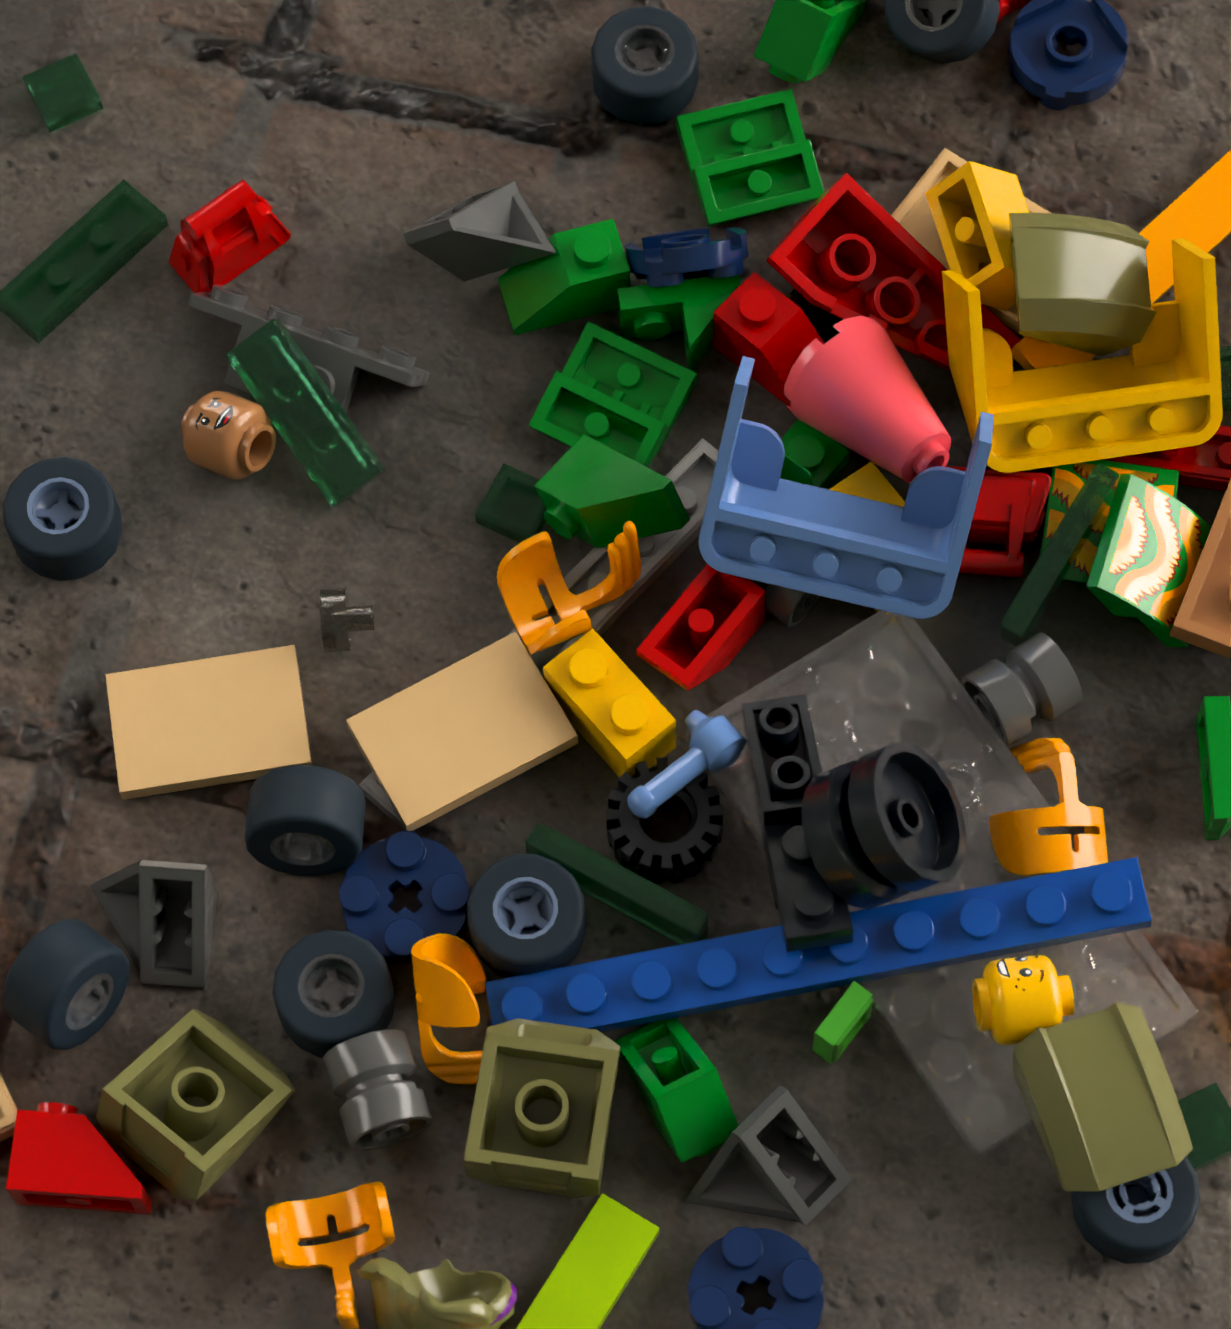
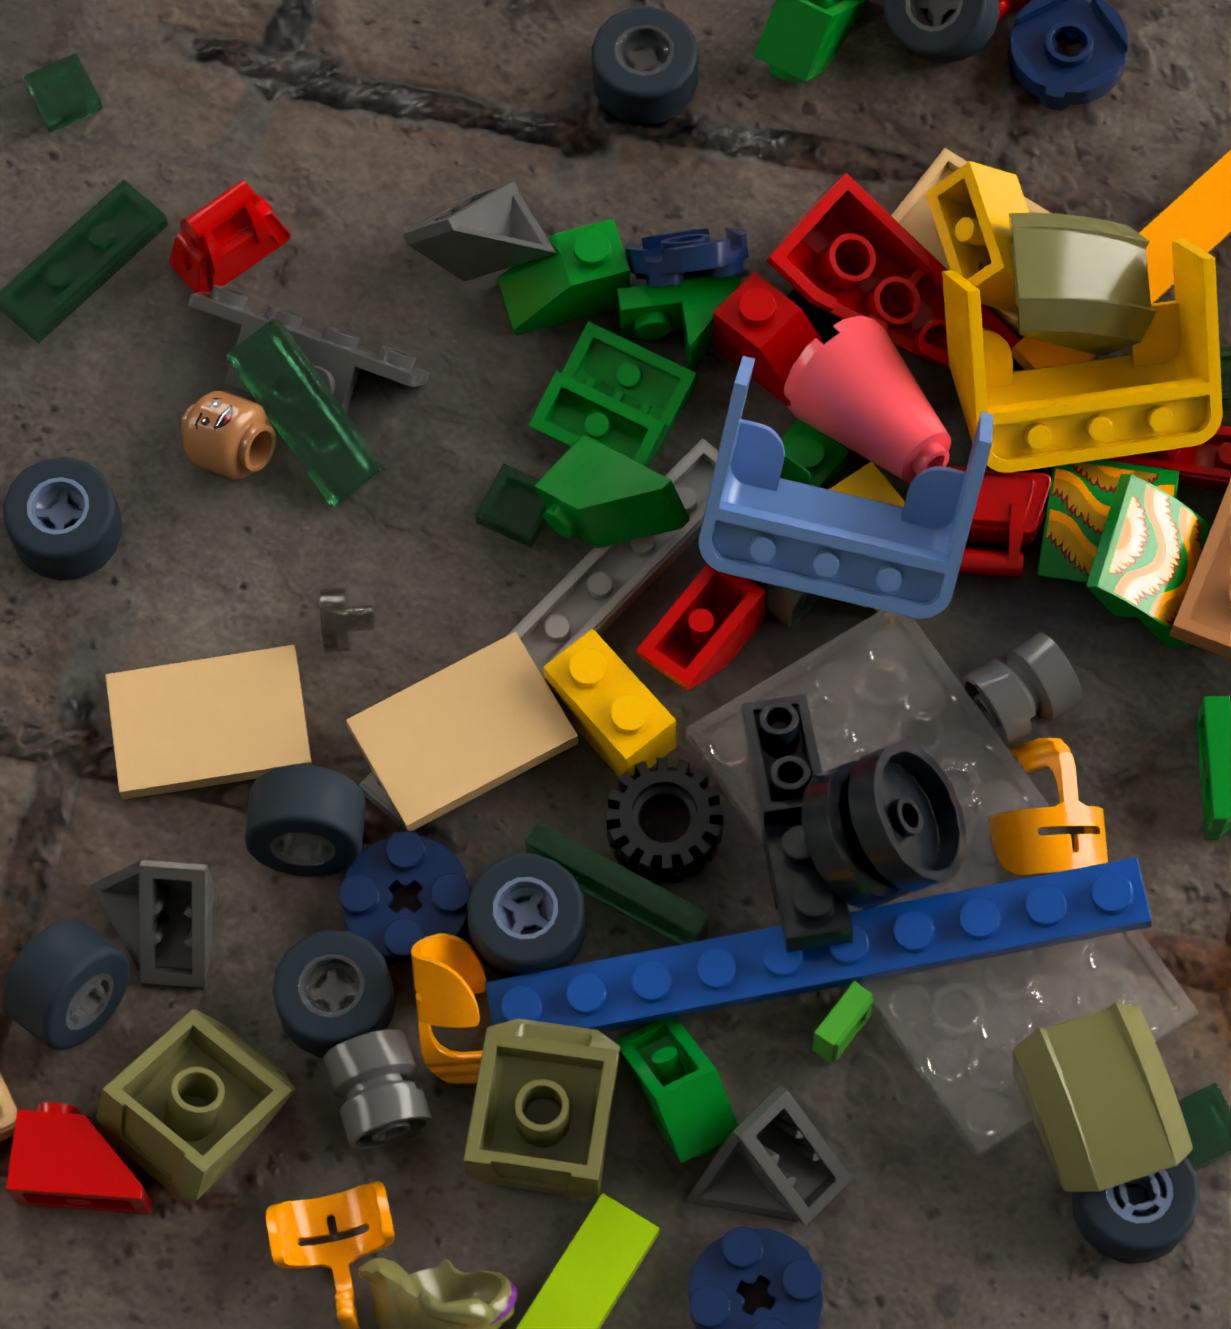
light orange helmet [497,521,641,654] -> none
medium blue piece [627,710,747,818] -> none
green slope [675,89,824,228] -> none
yellow head [972,955,1074,1046] -> none
clear green tile [1001,463,1119,646] -> none

